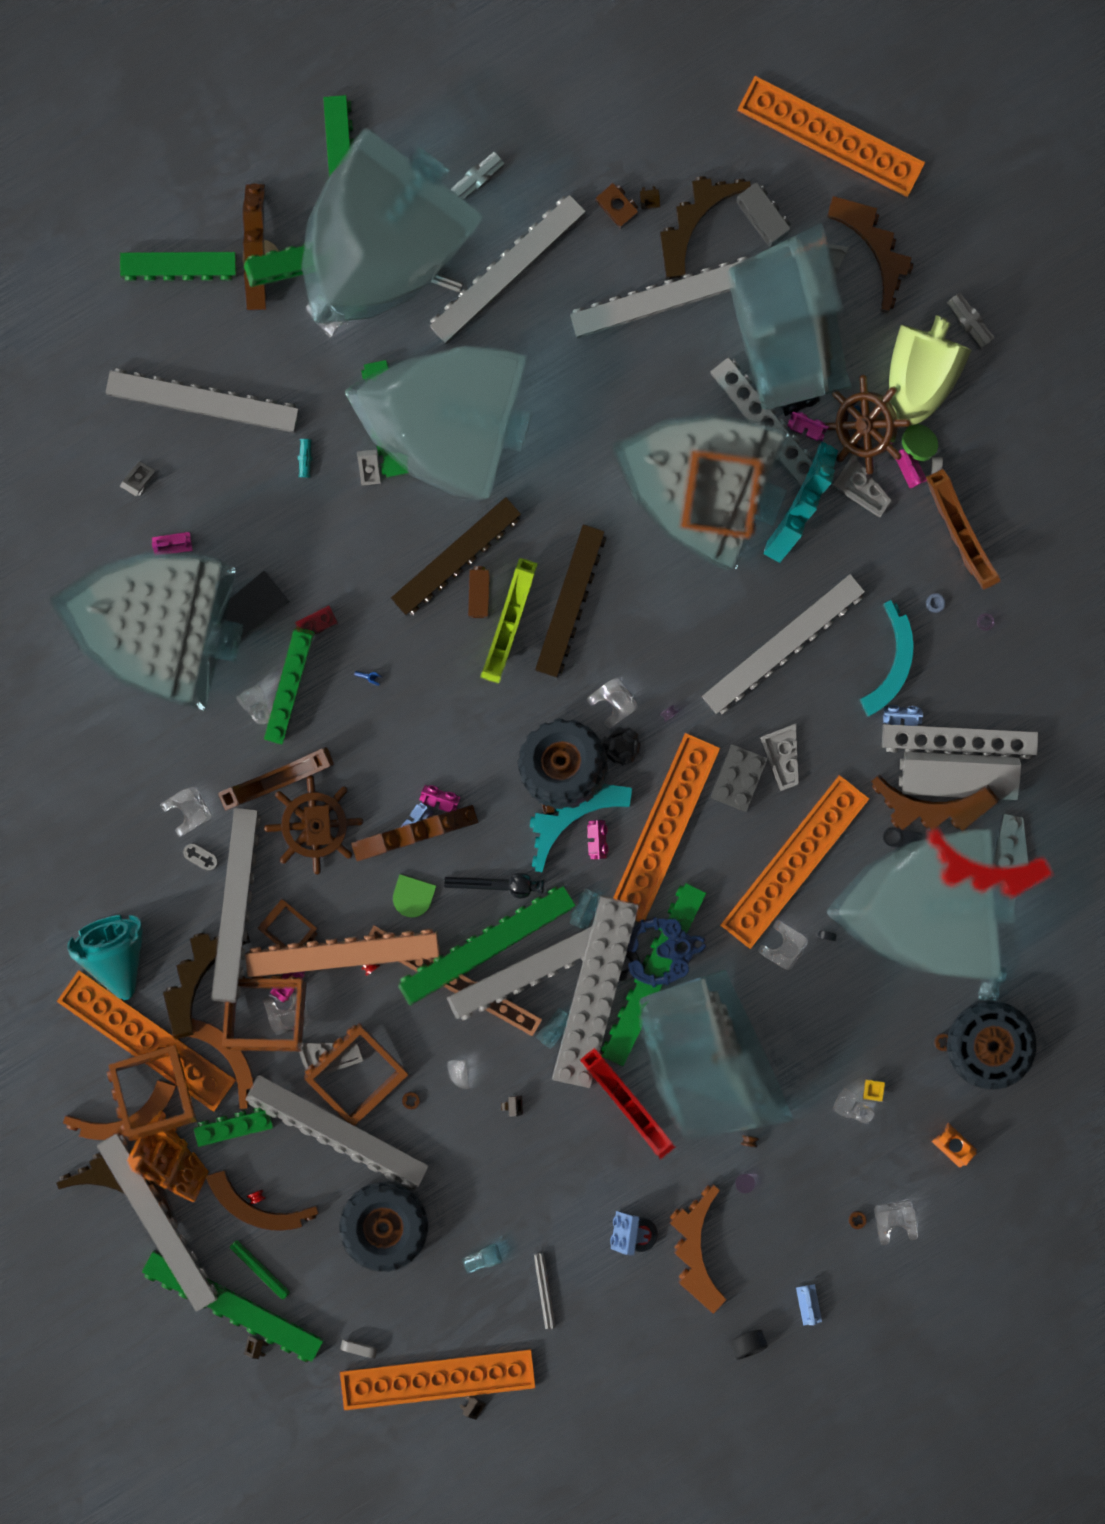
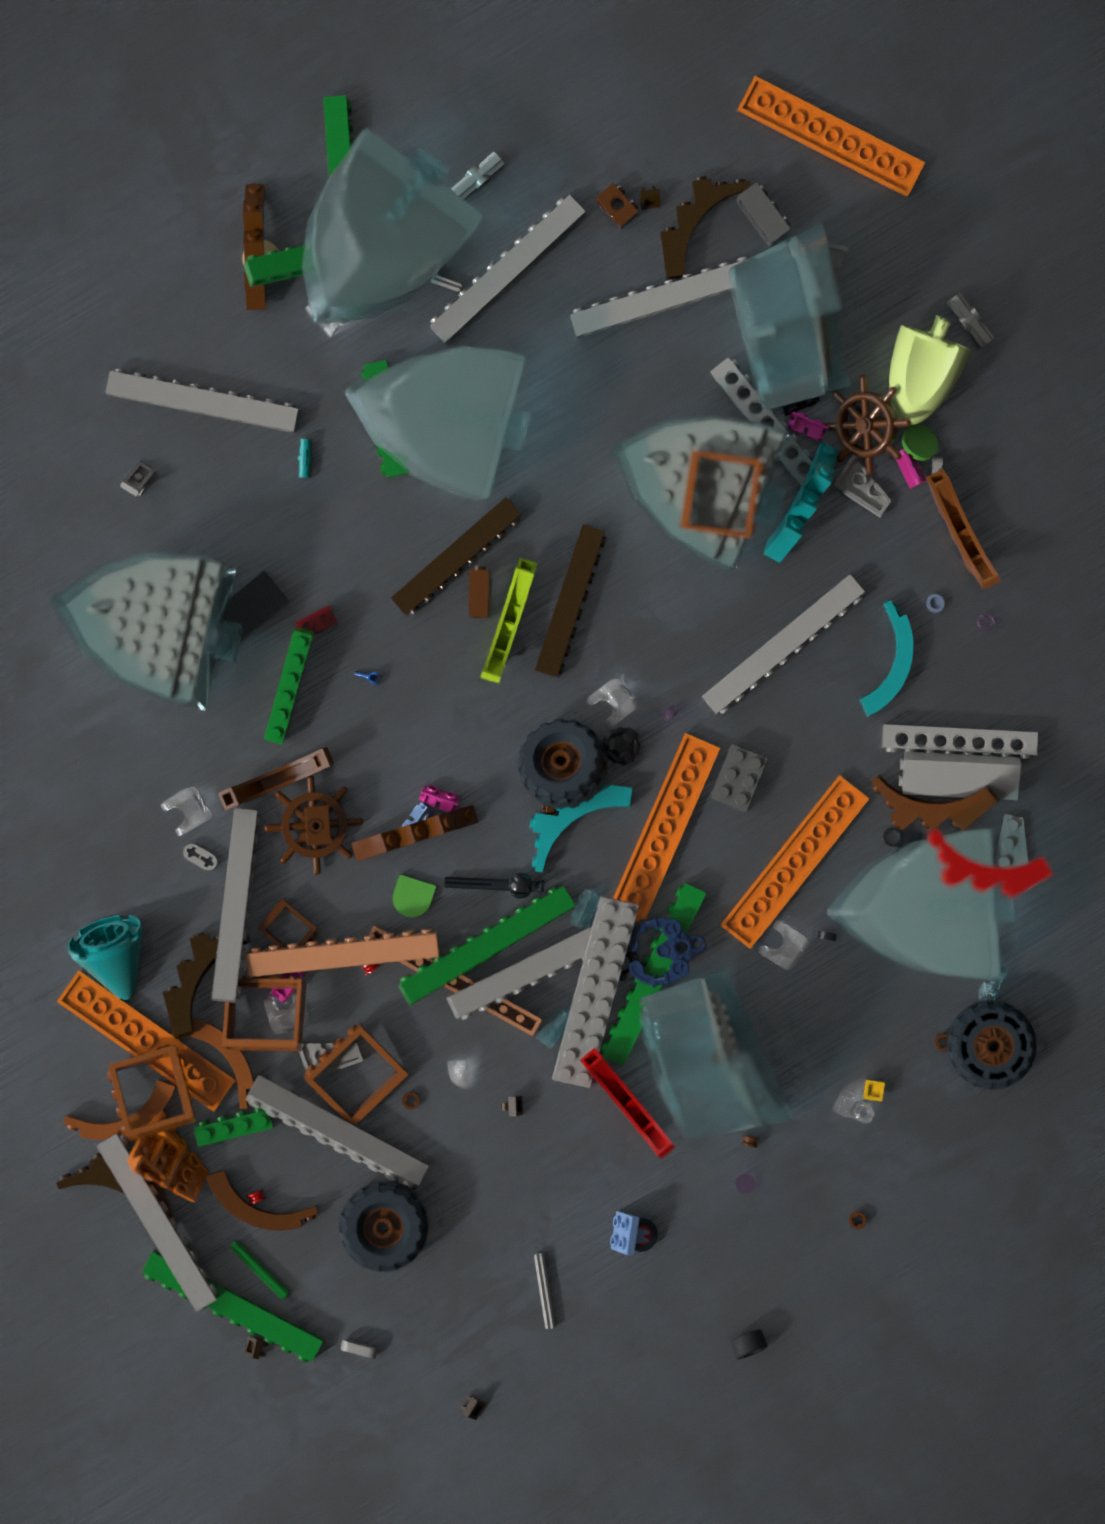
green brick [120,252,237,281] -> none
dark pink hinge [152,532,193,556] -> none
clear piece [236,684,271,725] -> none
orange plate [340,1349,535,1410] -> none
light grey slope [357,450,381,486] -> none
clear light blue piece [462,1244,503,1274] -> none
dark pink hinge [587,820,609,859] -> none
dark orange arch [670,1184,726,1314] -> none
light grey wing [760,724,799,791] -> none
light blue hinge [796,1284,822,1326] -> none
reddish brown arch [827,196,914,313] -> none
clear piece [874,1200,918,1245] -> none
light blue hinge [883,705,923,726] -> none
orange piece [931,1123,977,1168] -> none

